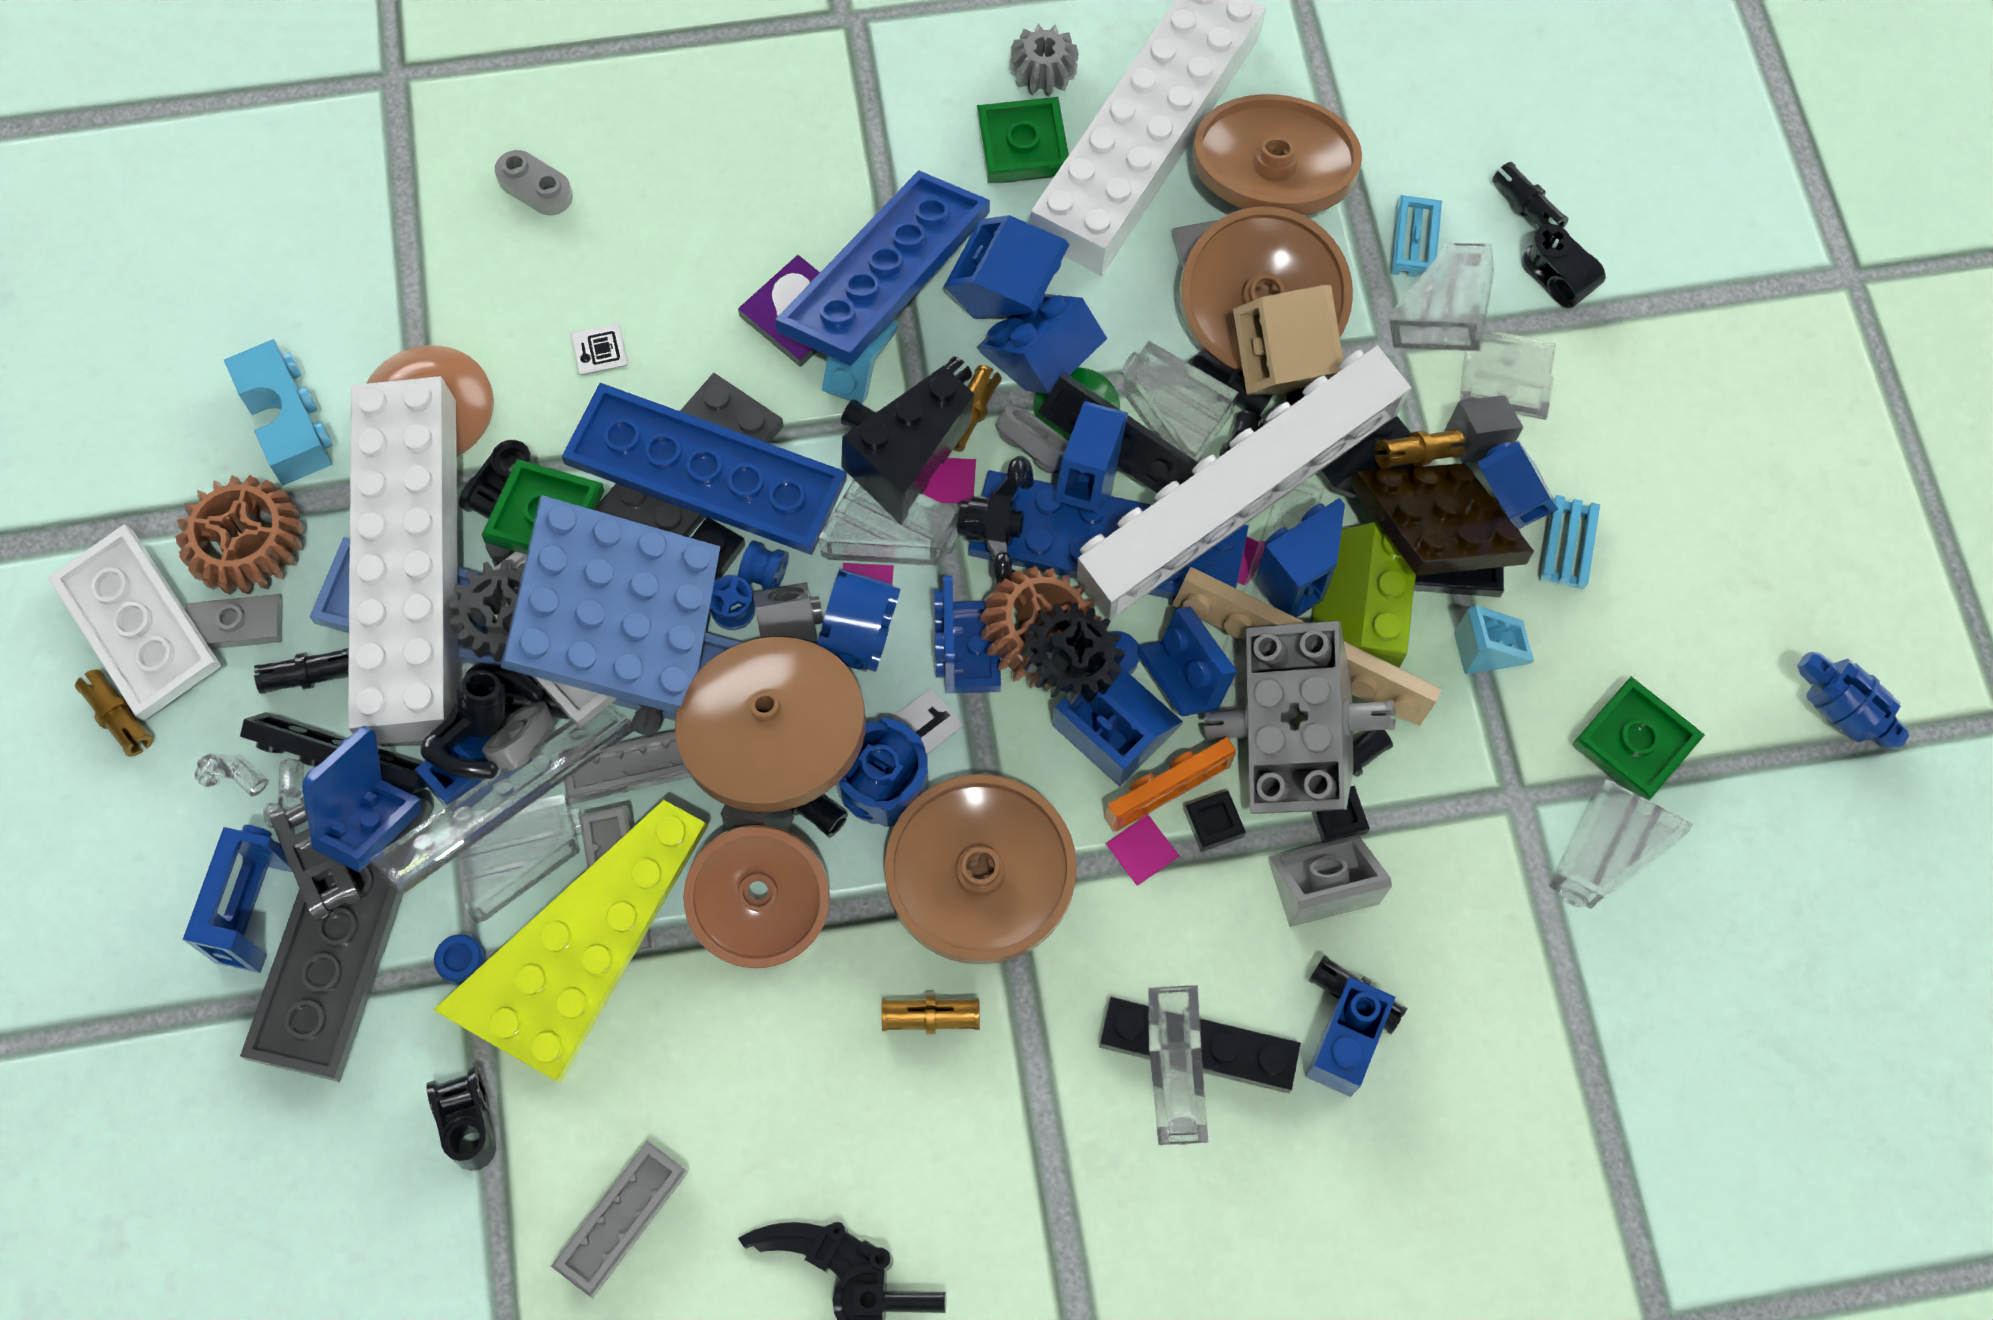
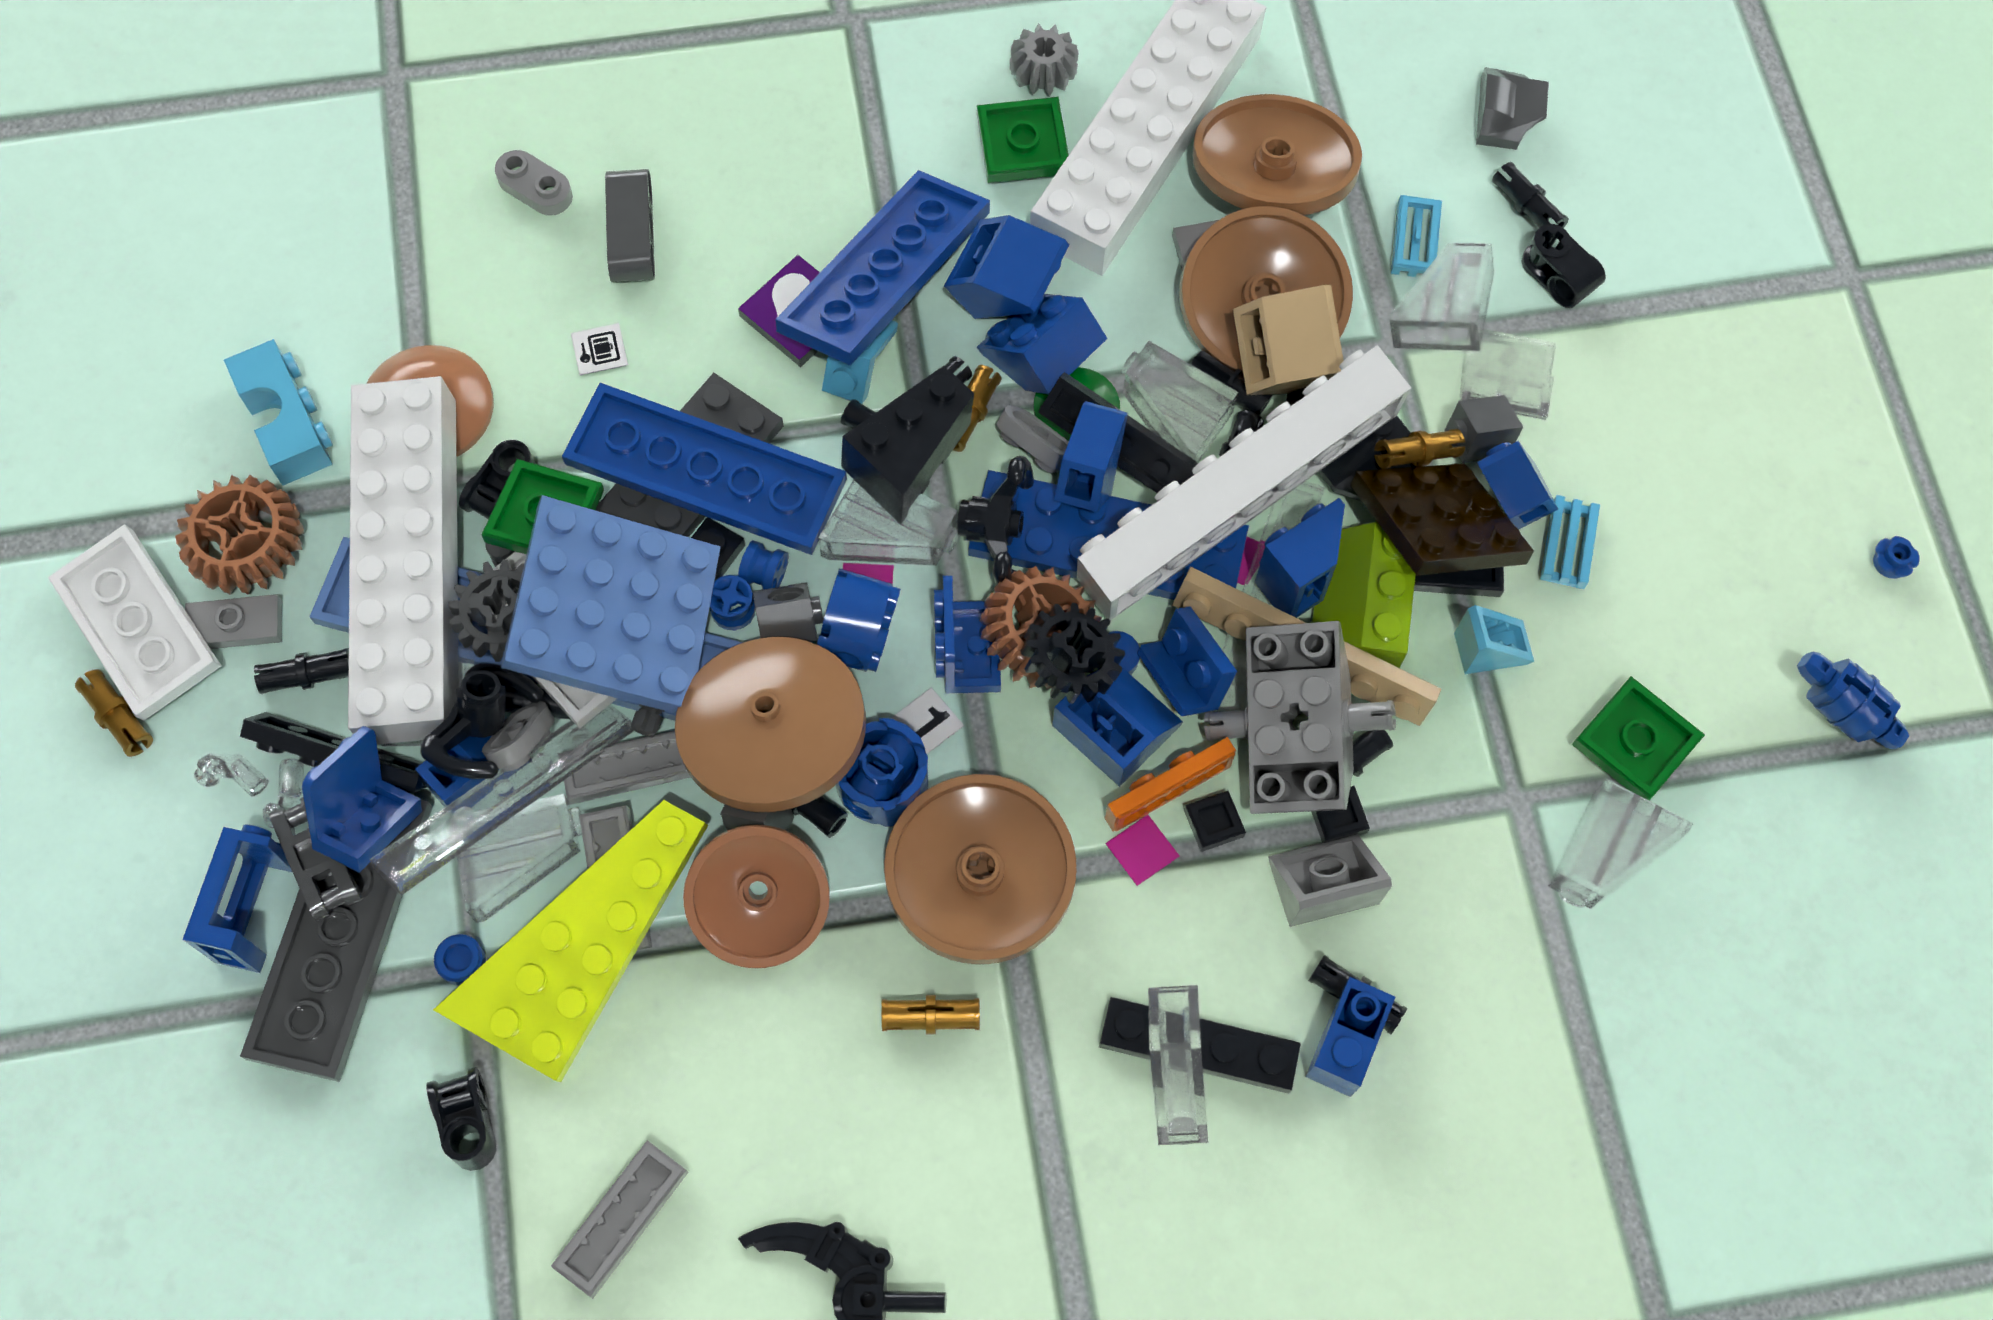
dark pink sticker [923,458,976,504] -> none
none -> dark grey beam [605,169,655,282]
none -> dark grey slope [1476,67,1549,150]
none -> blue plate [1873,536,1920,579]

